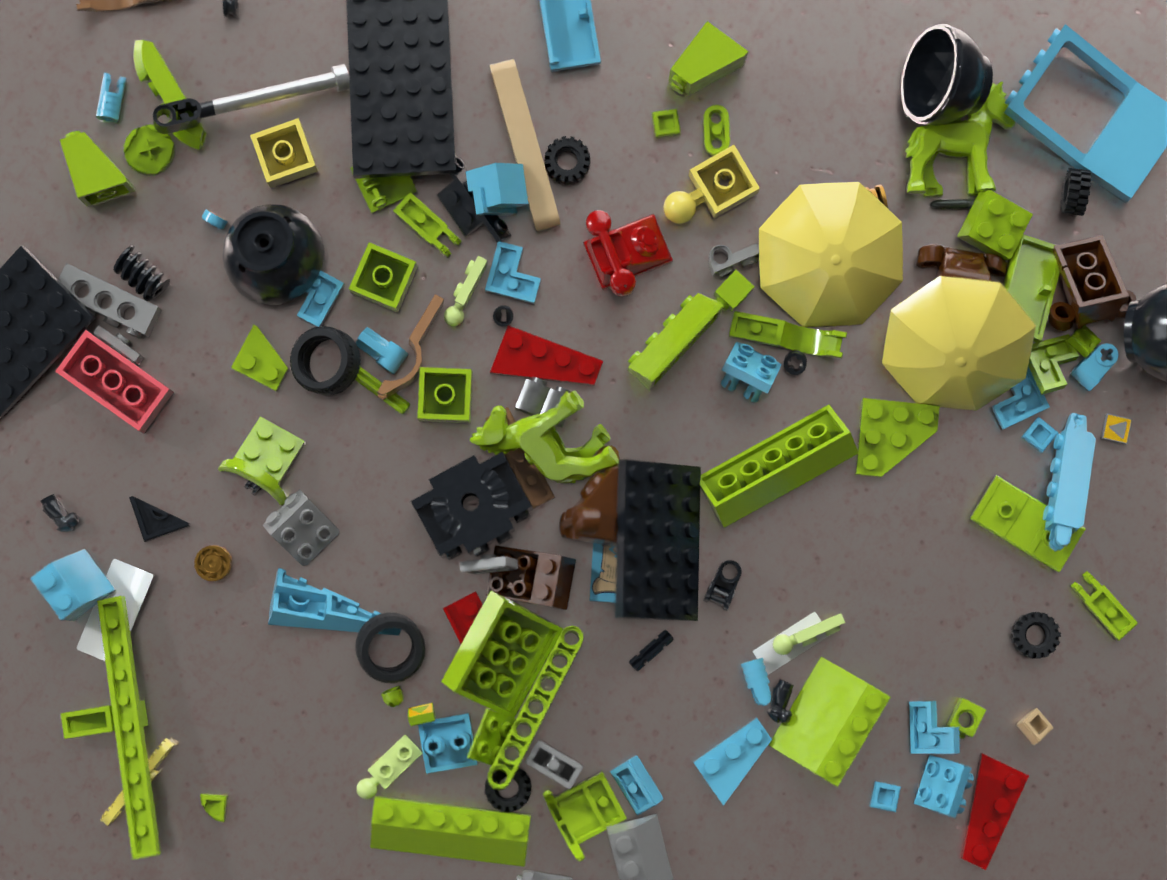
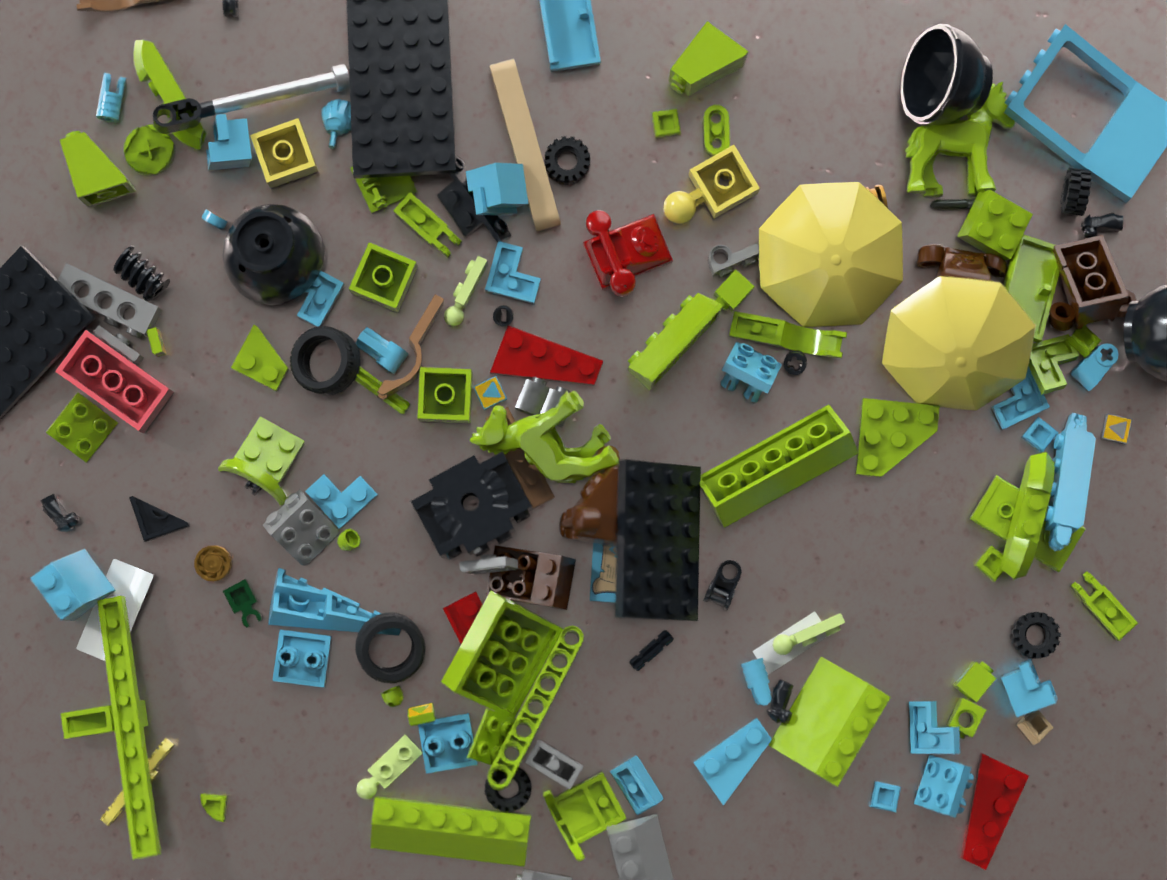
none -> lime hinge [46,392,118,463]
none -> lime tile [147,327,166,357]
none -> medium azure plate [206,114,252,170]
none -> dark green plate [223,579,263,628]
none -> medium azure plate [273,630,332,688]
none -> medium azure plate [305,474,378,529]
none -> medium azure piece [321,99,351,149]
none -> lime hinge [337,529,360,551]
none -> tile [473,376,507,411]
none -> lime brick [953,661,996,702]
none -> lime tile [974,545,1004,582]
none -> lime brick [1001,452,1055,579]
none -> medium azure plate [1001,659,1058,717]
none -> black arm [1081,212,1123,238]

